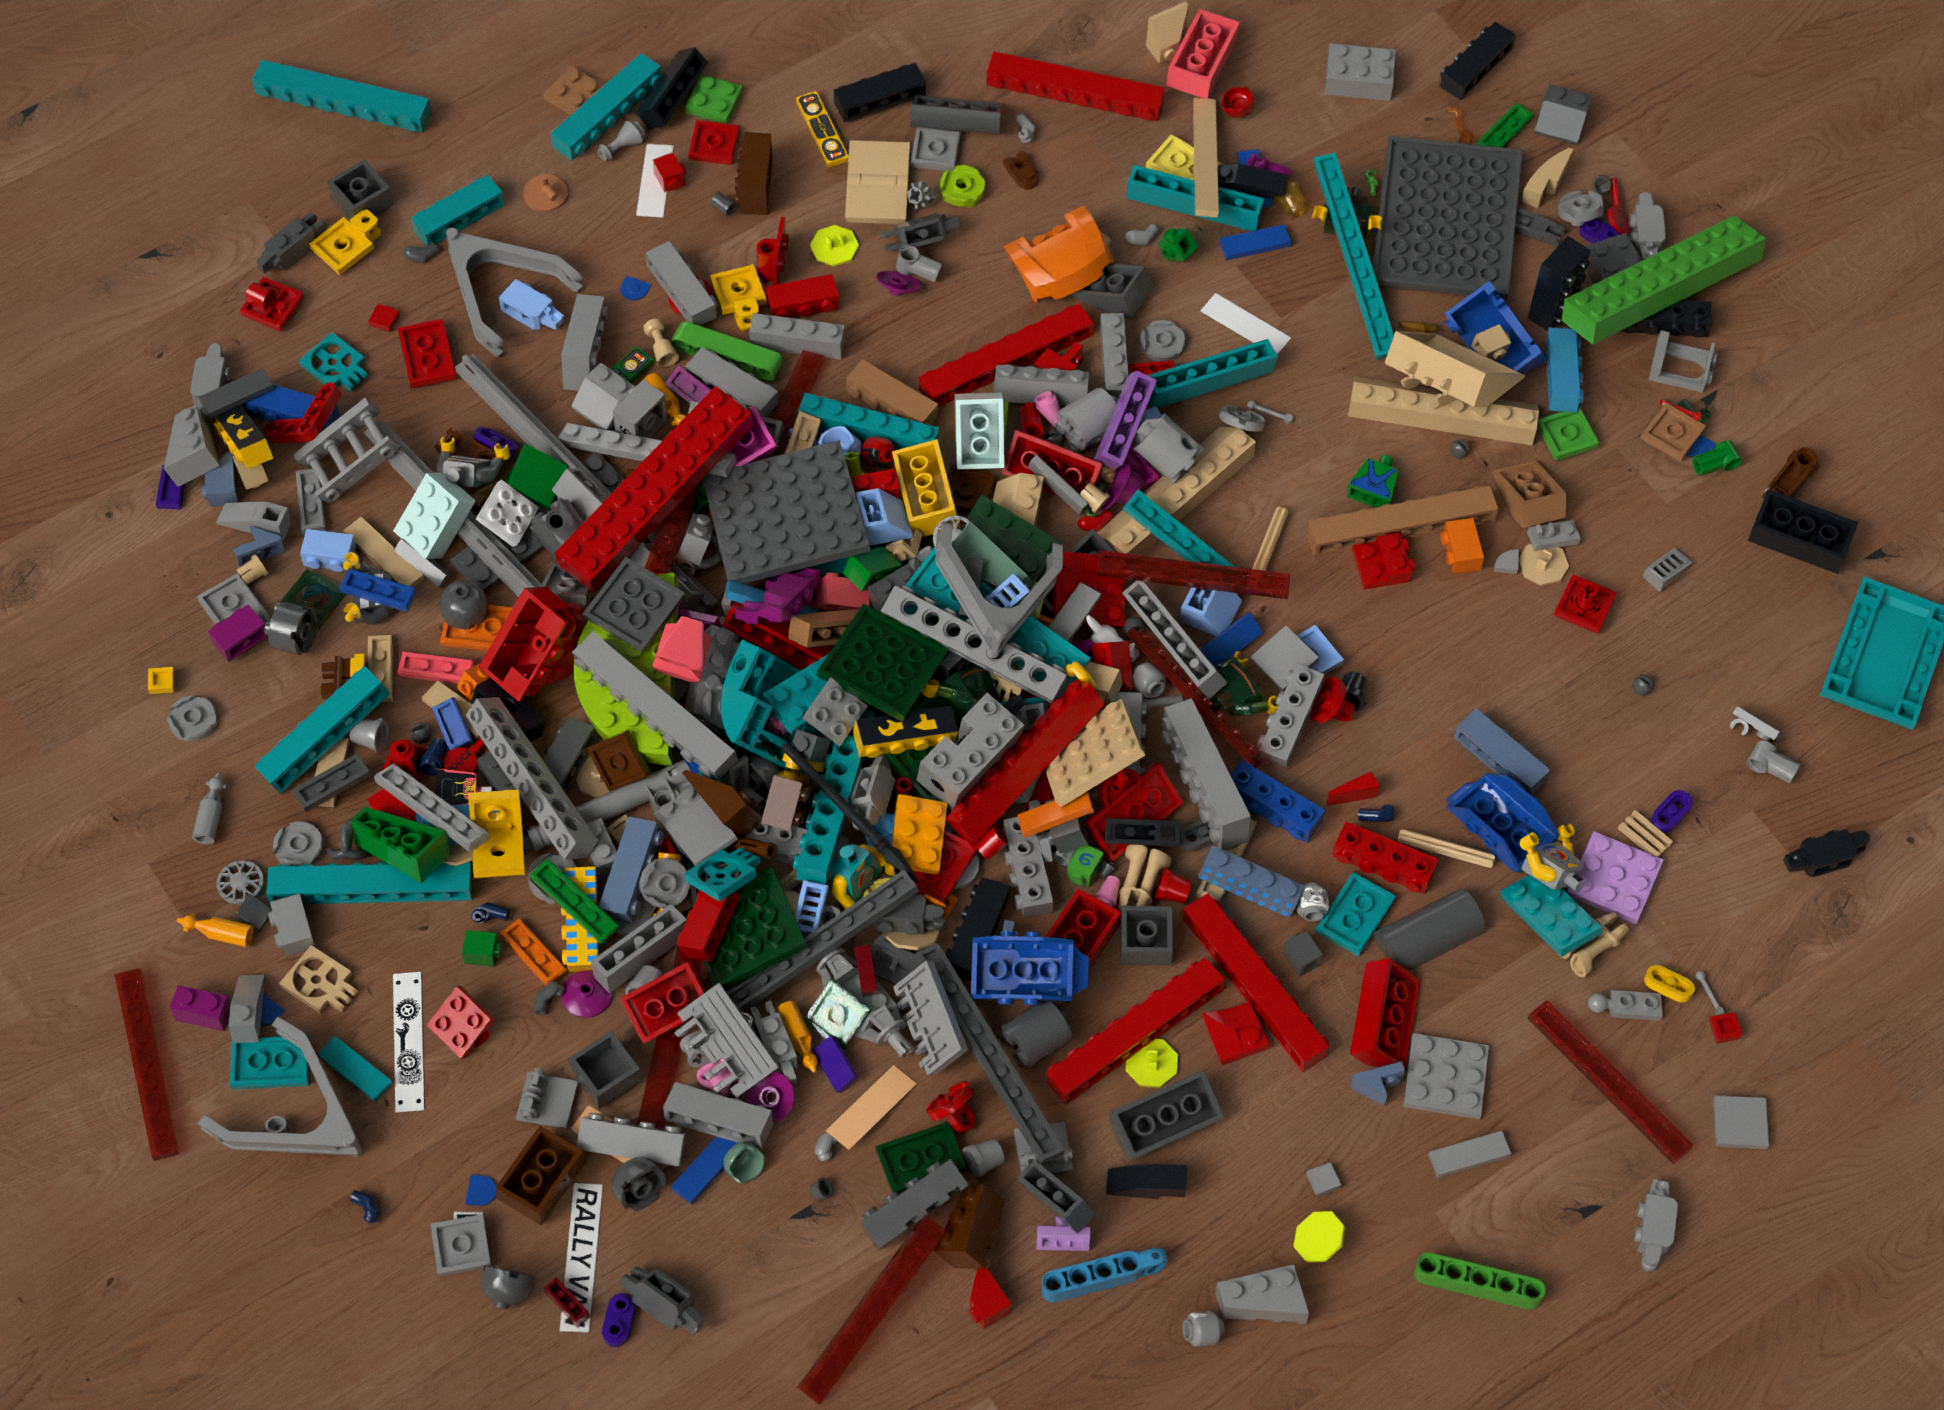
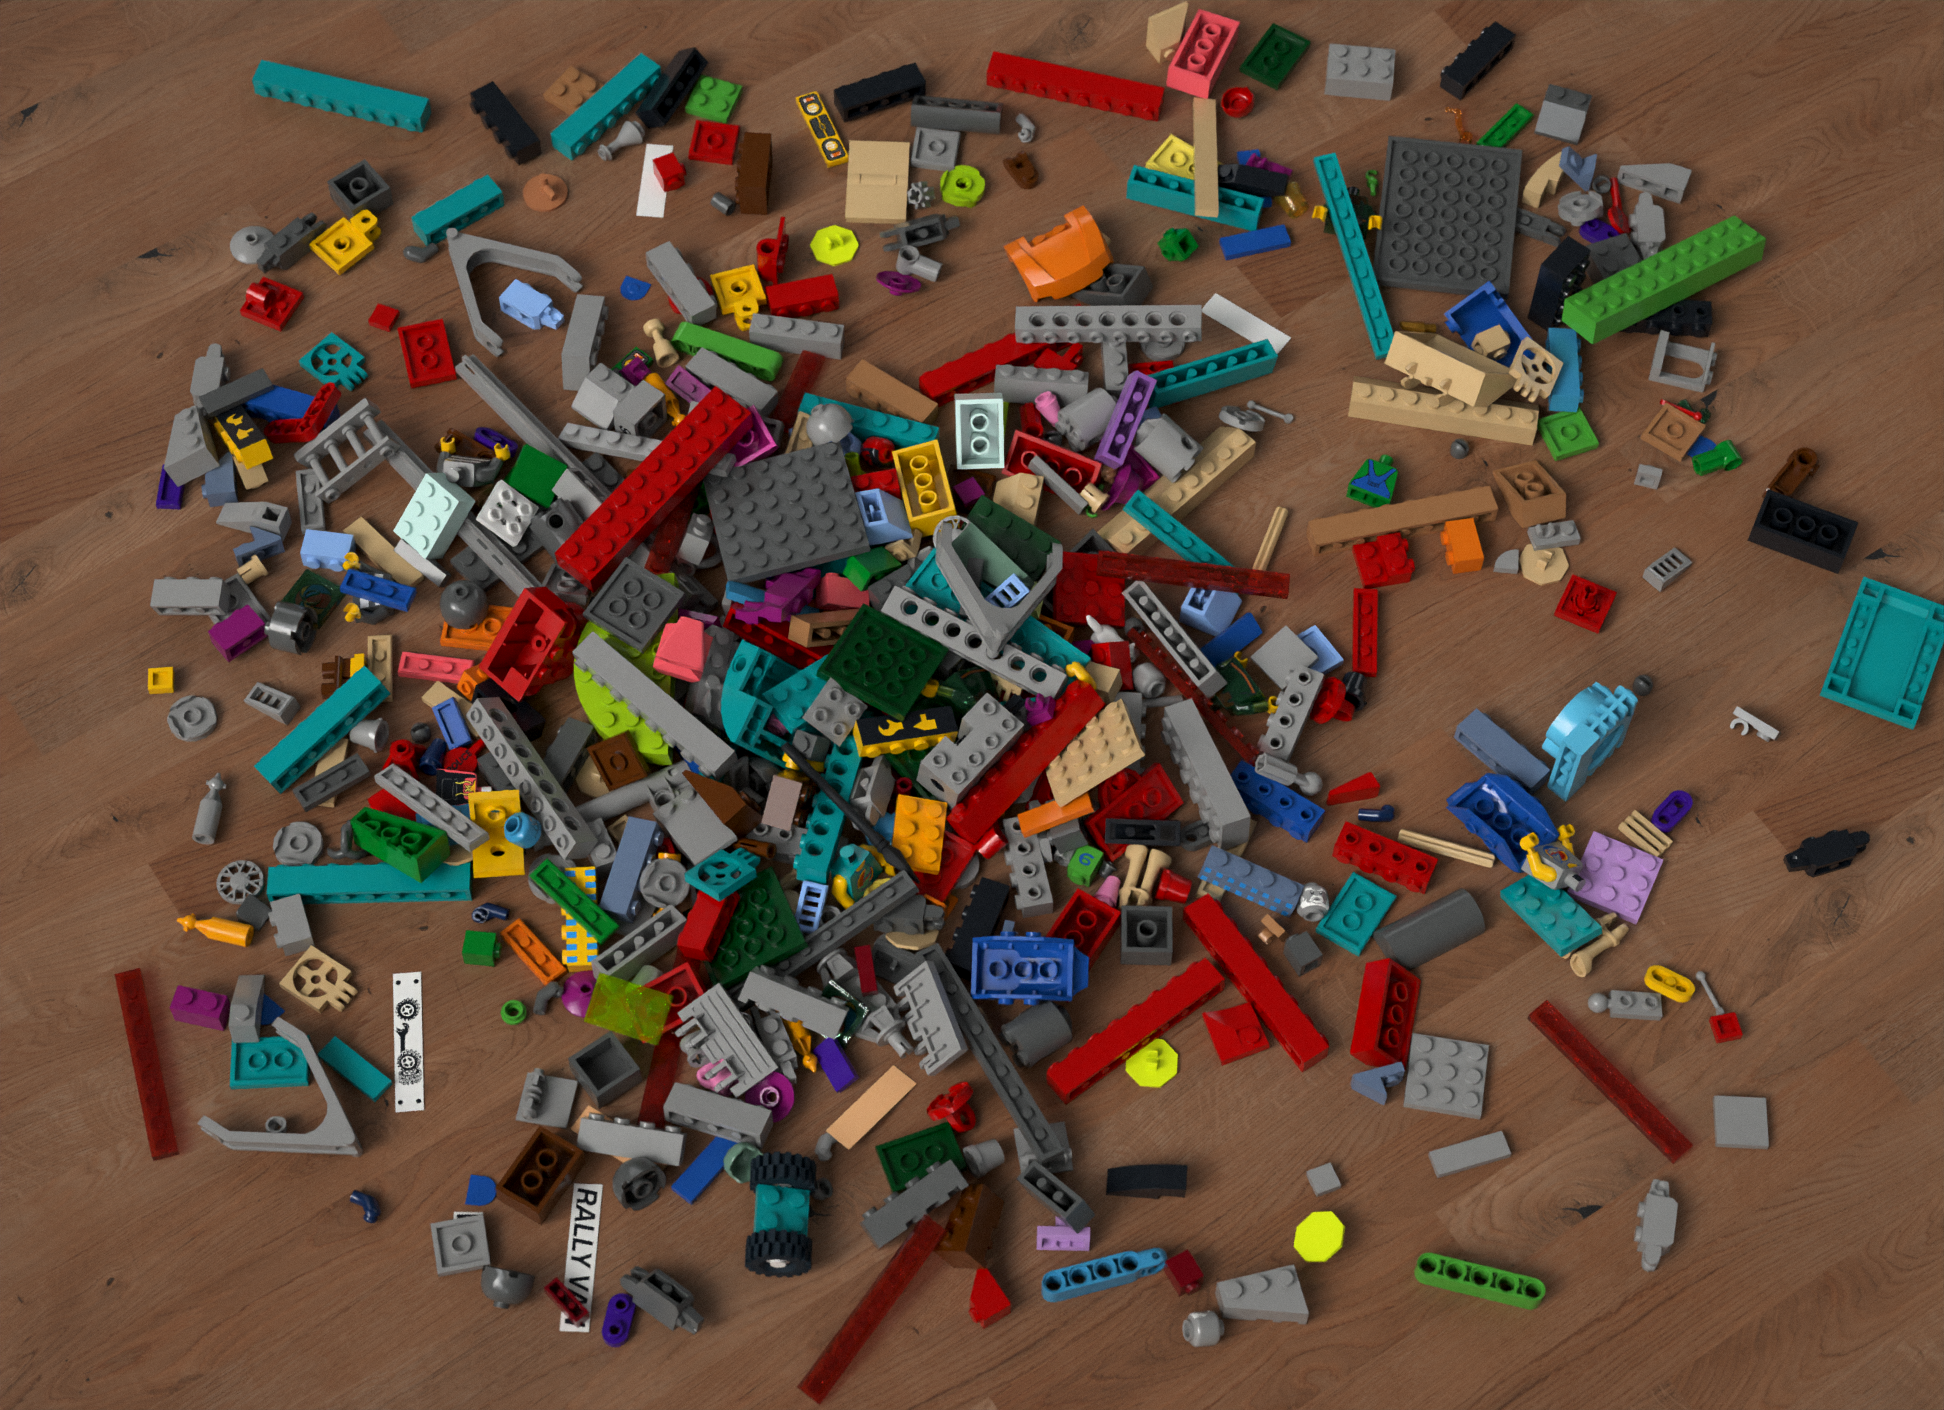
plate [427,986,495,1059] -> none
light grey tile [1048,582,1101,642] -> none
red arm [1077,510,1113,532] -> none
dark grey brick [1109,1070,1225,1160] -> none
light grey arm [1125,224,1159,246] -> none
light grey piece [1746,740,1800,783] -> none
none -> light grey brick [150,577,231,615]
none -> light grey dish [230,226,274,264]
none -> light grey slope [244,682,300,725]
none -> black brick [470,81,542,165]
none -> bright green plate [501,1000,527,1025]
none -> dark azure head [504,812,542,849]
none -> clear neon green plate [583,972,674,1045]
none -> magenta tile [619,356,652,386]
none -> light grey wedge [738,965,850,1039]
none -> black plate [745,1152,817,1278]
none -> light grey cylinder [806,404,854,446]
none -> magenta tile [953,477,985,508]
none -> light grey brick [1015,305,1202,344]
none -> magenta tile [1025,693,1056,726]
none -> dark red brick [1164,1249,1204,1297]
none -> dark green plate [1239,23,1311,90]
none -> light grey piece [1255,752,1323,796]
none -> medium nougat tile [1258,914,1289,946]
none -> red plate [1352,588,1378,677]
none -> tan piece [1508,336,1563,402]
none -> medium azure hose [1542,682,1638,802]
none -> sand blue slope [1559,146,1597,192]
none -> light grey slope [1617,163,1692,204]
none -> light grey plate [1634,464,1663,490]

